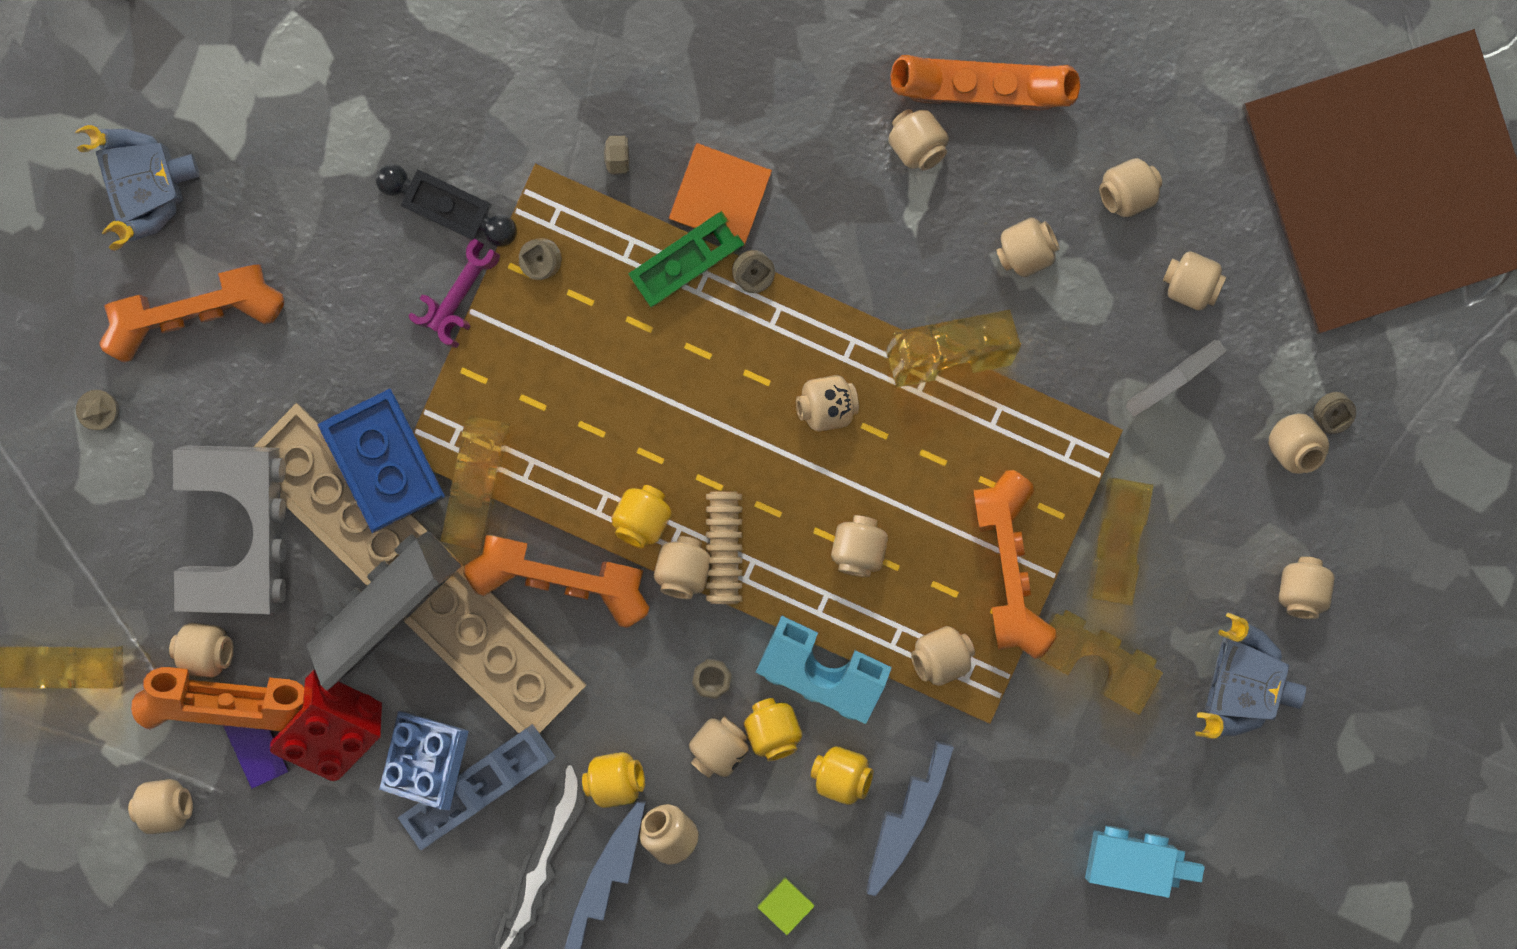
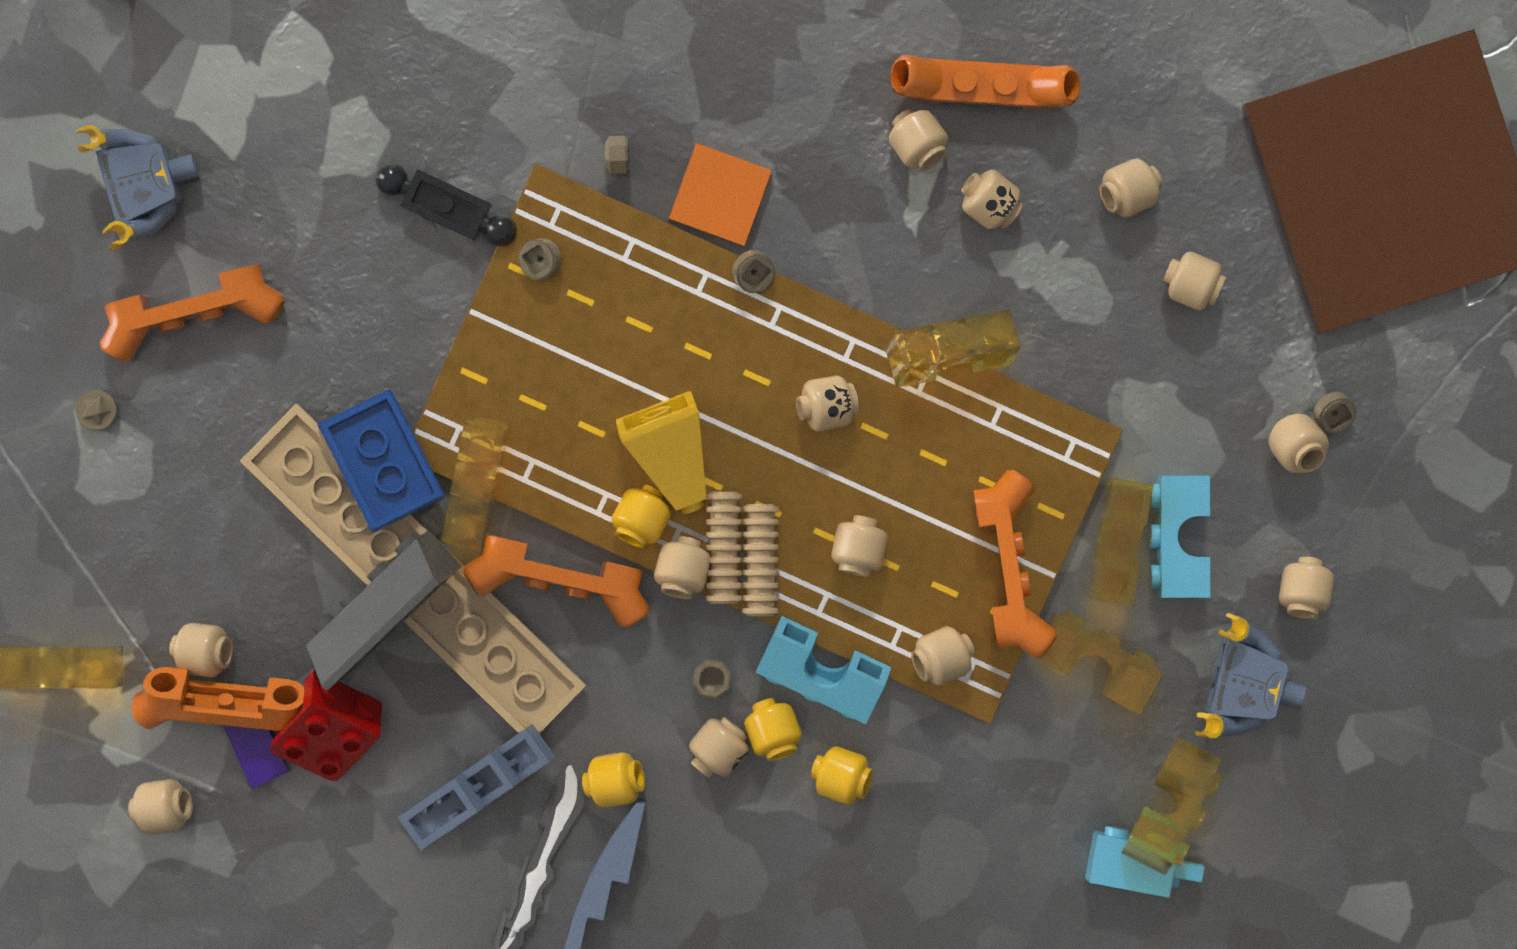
light grey arch [173,445,286,614] -> none
medium blue tile [379,711,469,810] -> none
magenta bar [408,239,500,348] -> none
green plate [628,211,745,308] -> none
tan head [638,804,699,865] -> none
lime tile [758,877,815,935] -> none
sand blue slope [866,741,954,896] -> none
tan head [996,217,1060,277] -> none
light grey tile [1125,340,1226,417] -> none
none -> yellow slope [616,391,707,514]
none -> tan piece [742,504,779,616]
none -> tan head [961,170,1023,230]
none -> clear yellow arch [1121,738,1222,875]
none -> medium azure arch [1149,476,1210,598]

